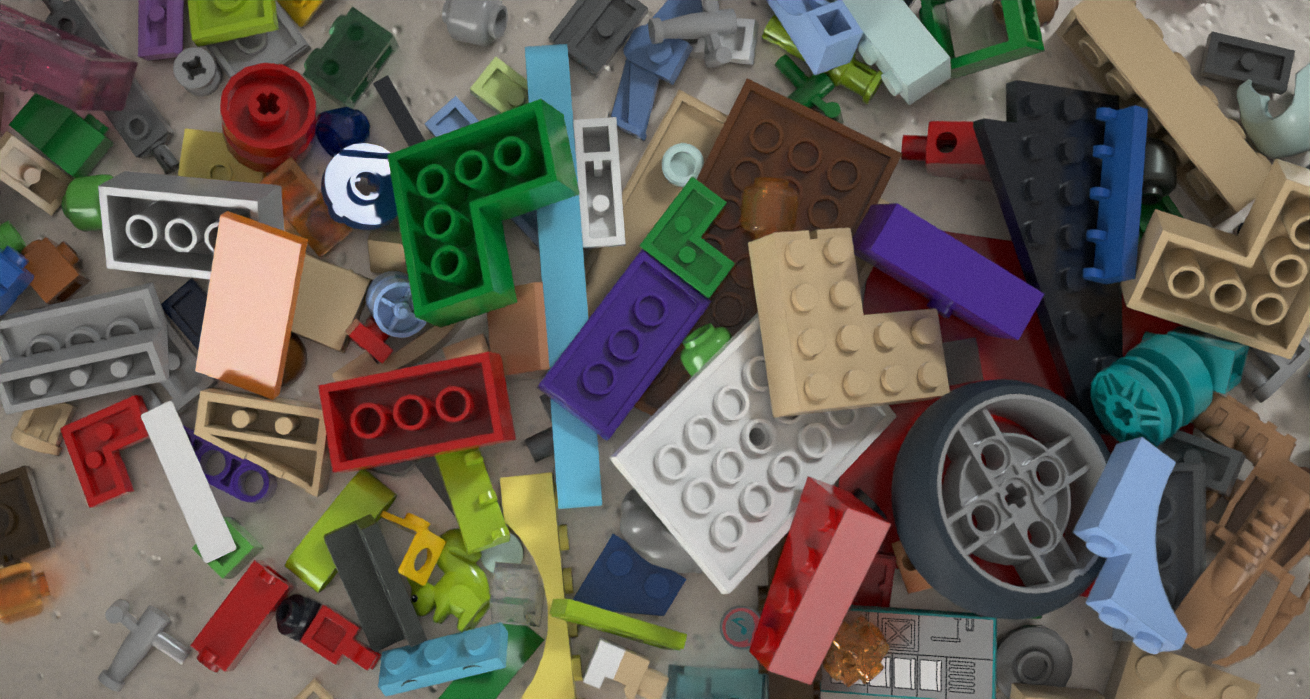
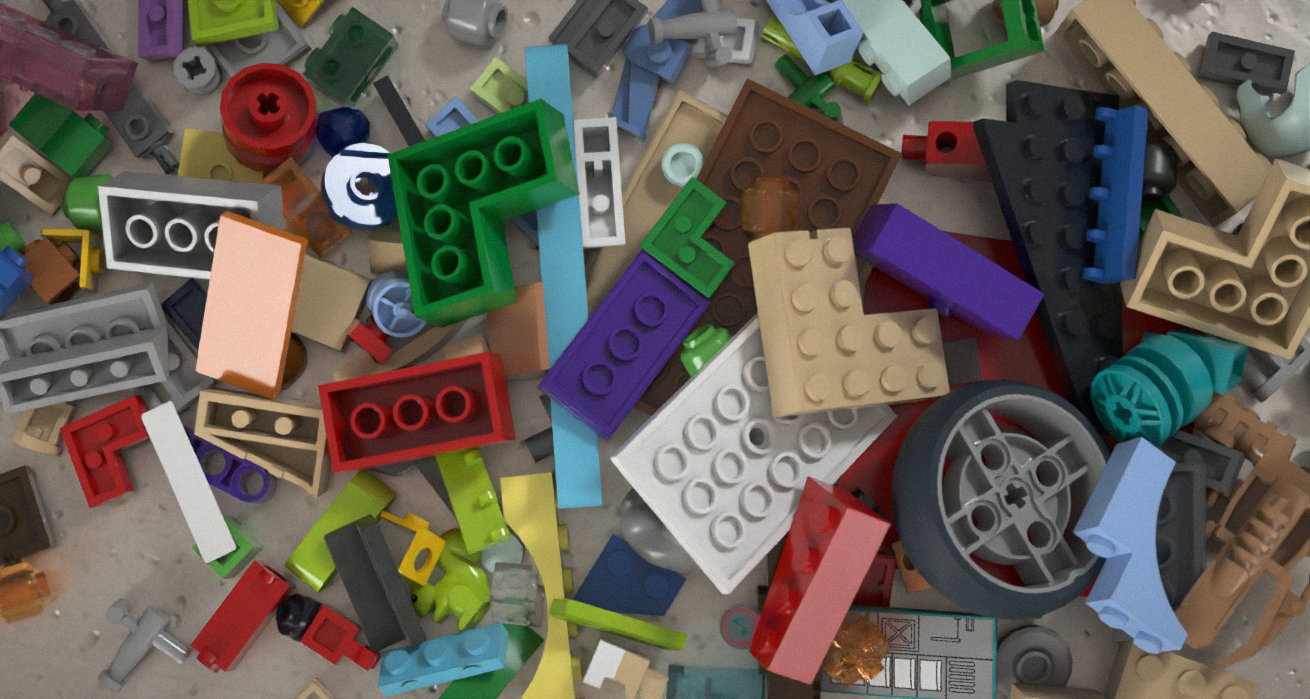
none -> yellow bracket [41,229,106,293]

